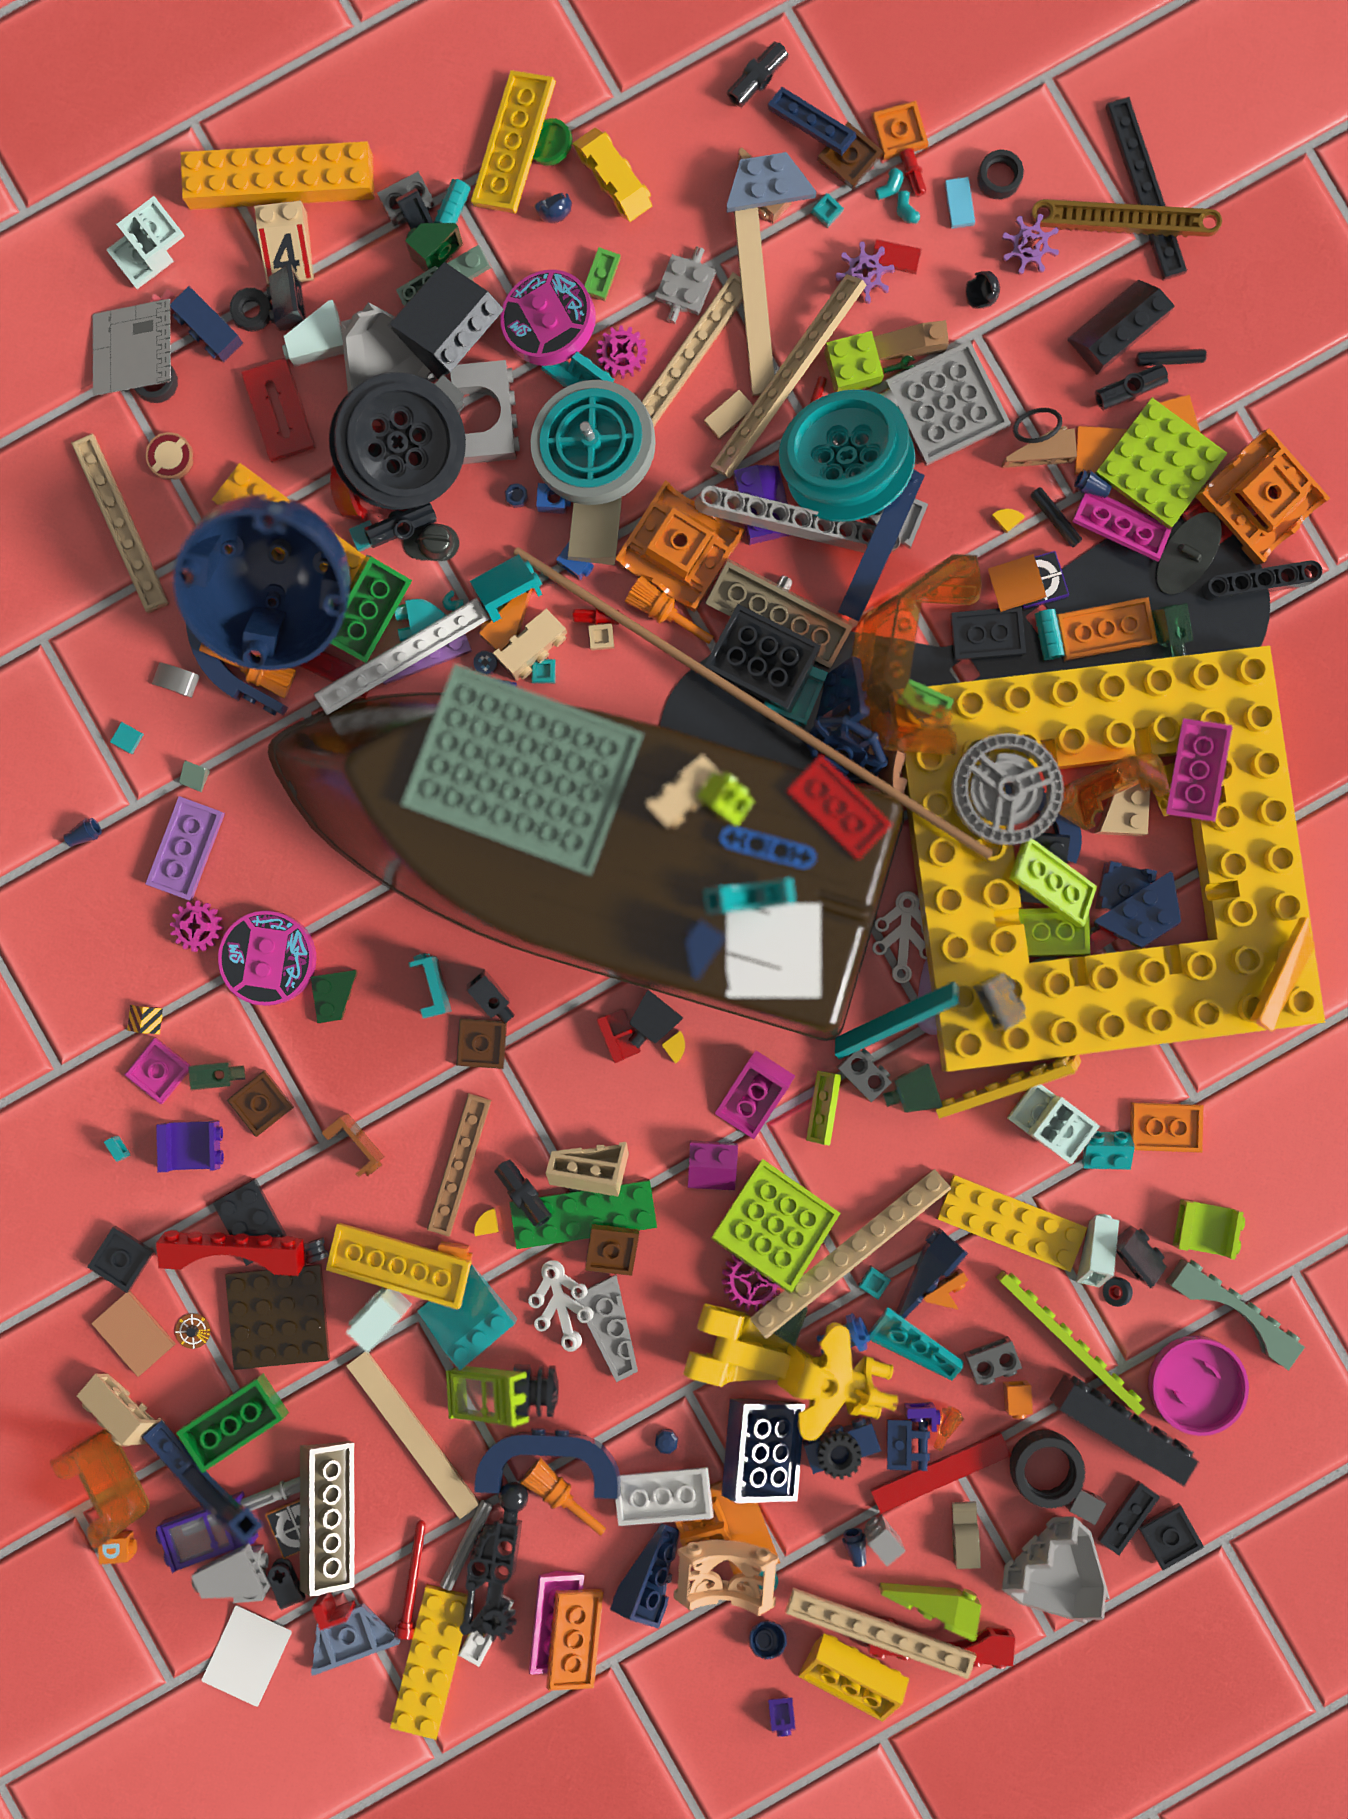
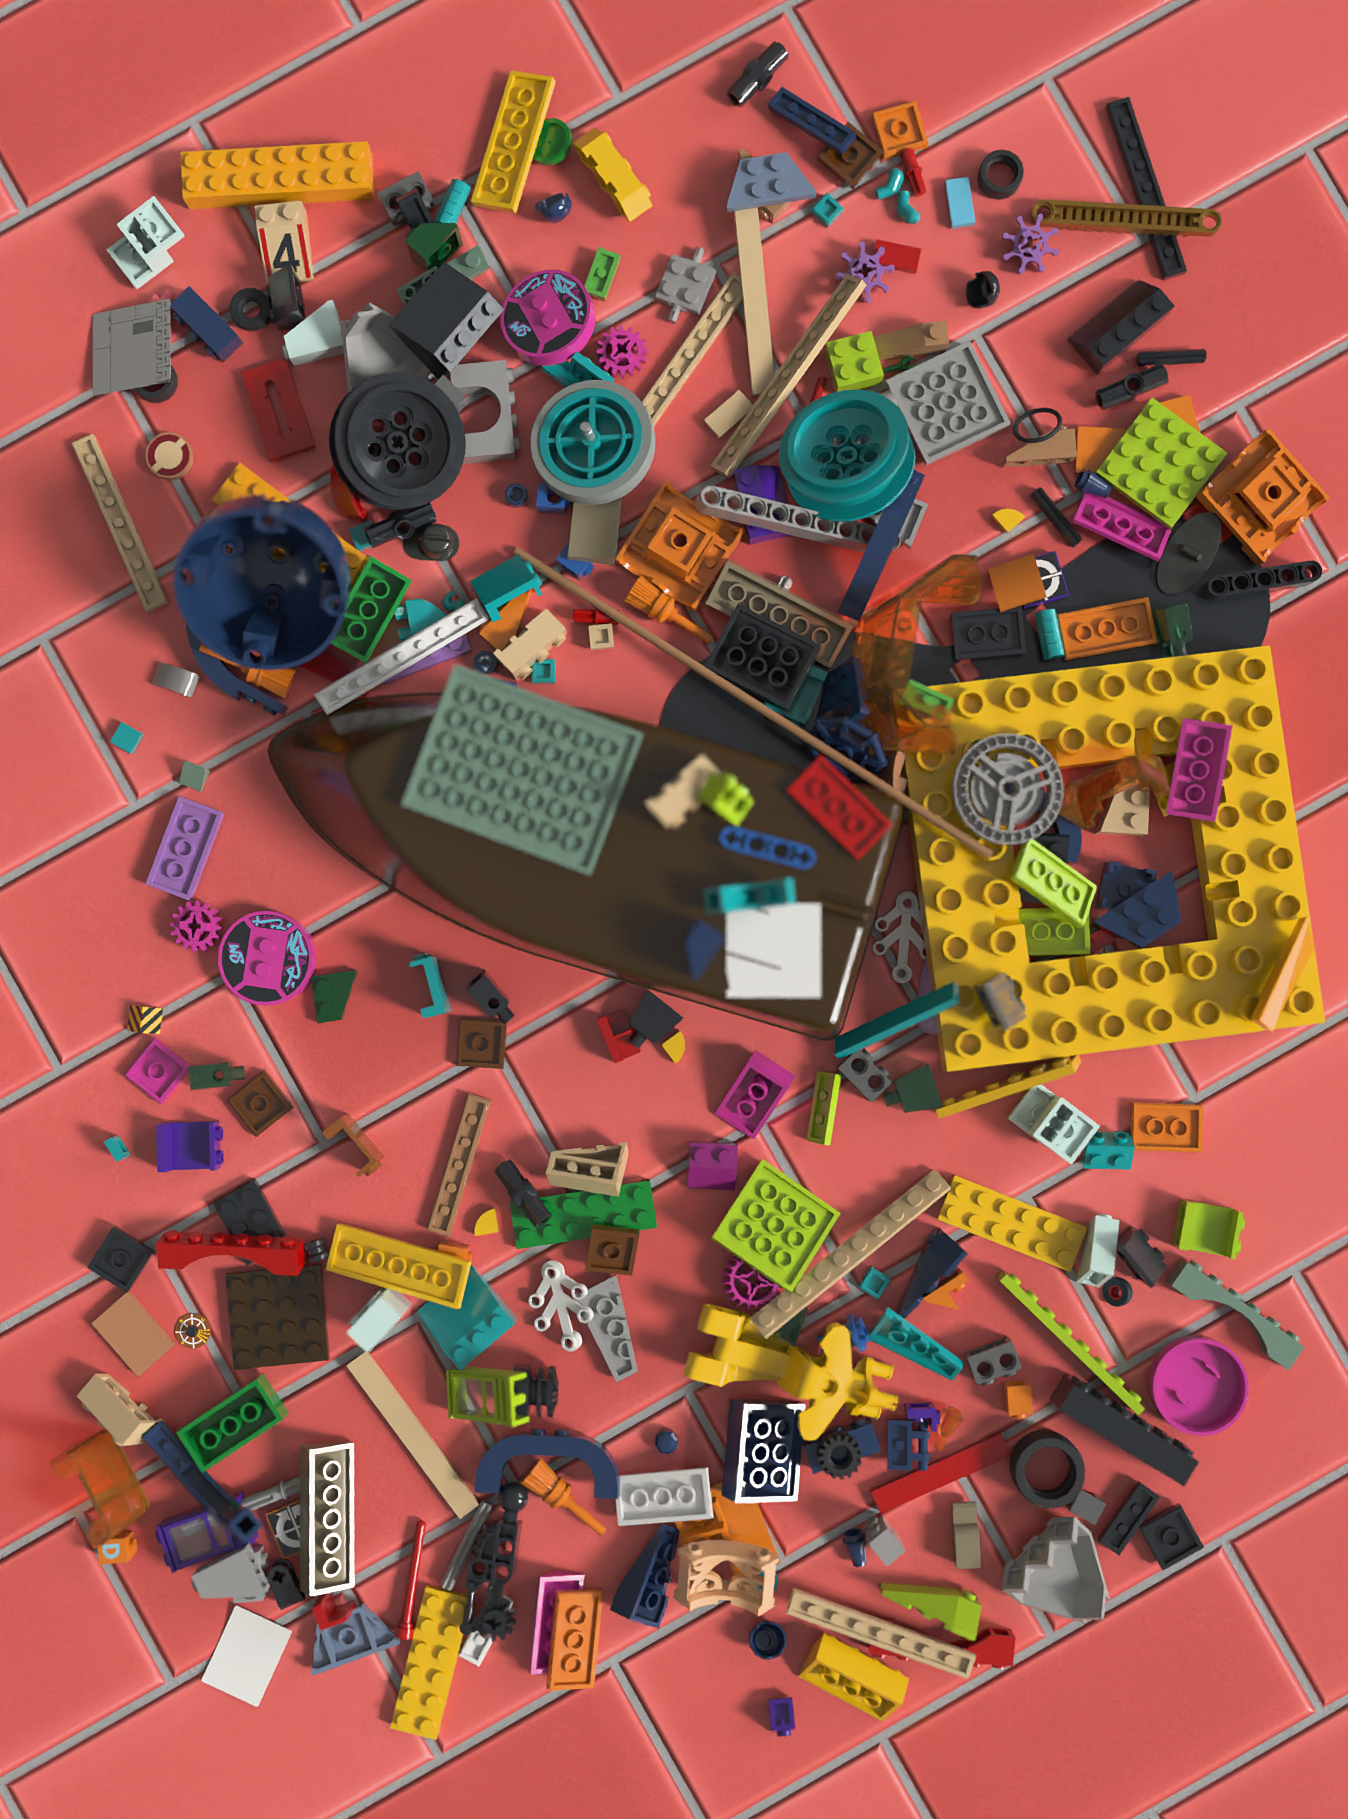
dark blue cone [64,818,102,847] -> none

